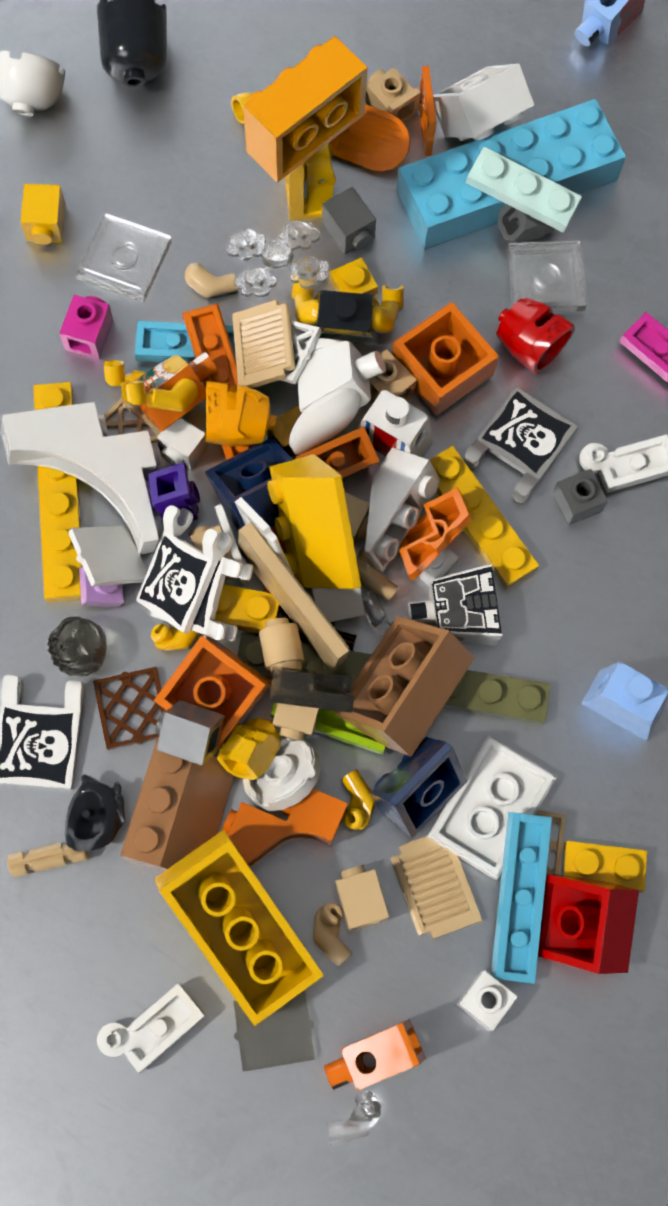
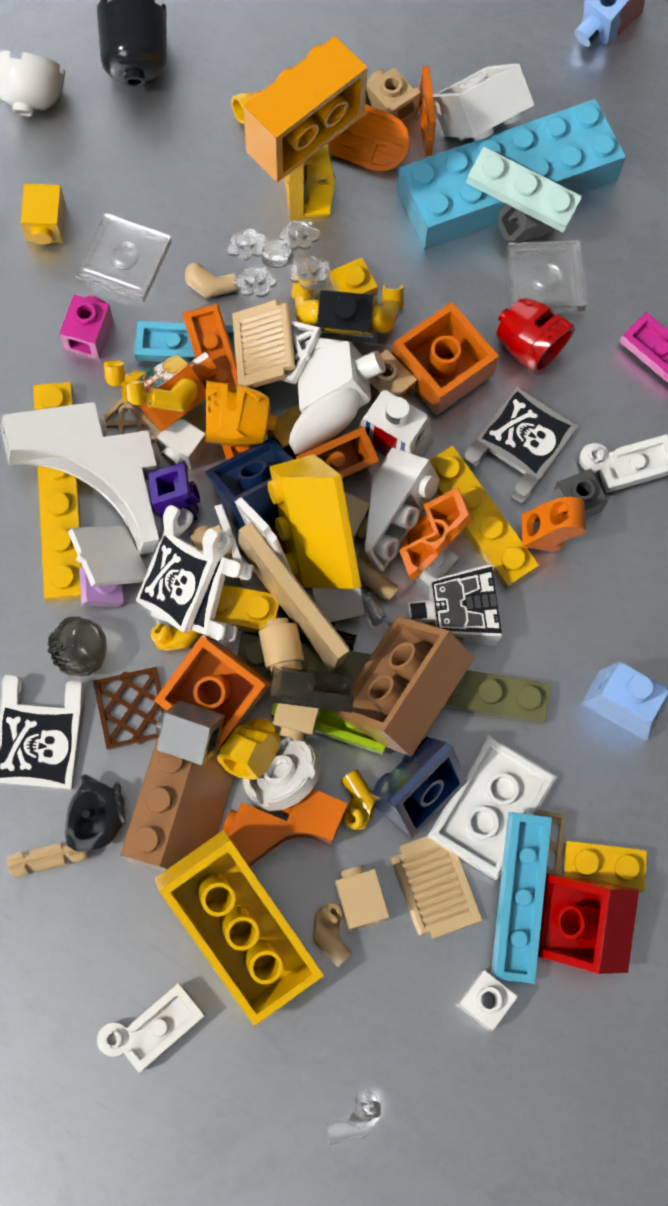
clear smoke piece [233,990,316,1072] -> none
dark grey brick [322,186,376,254] -> none
torso [324,1019,426,1090] -> none
none -> orange leg [522,497,586,553]

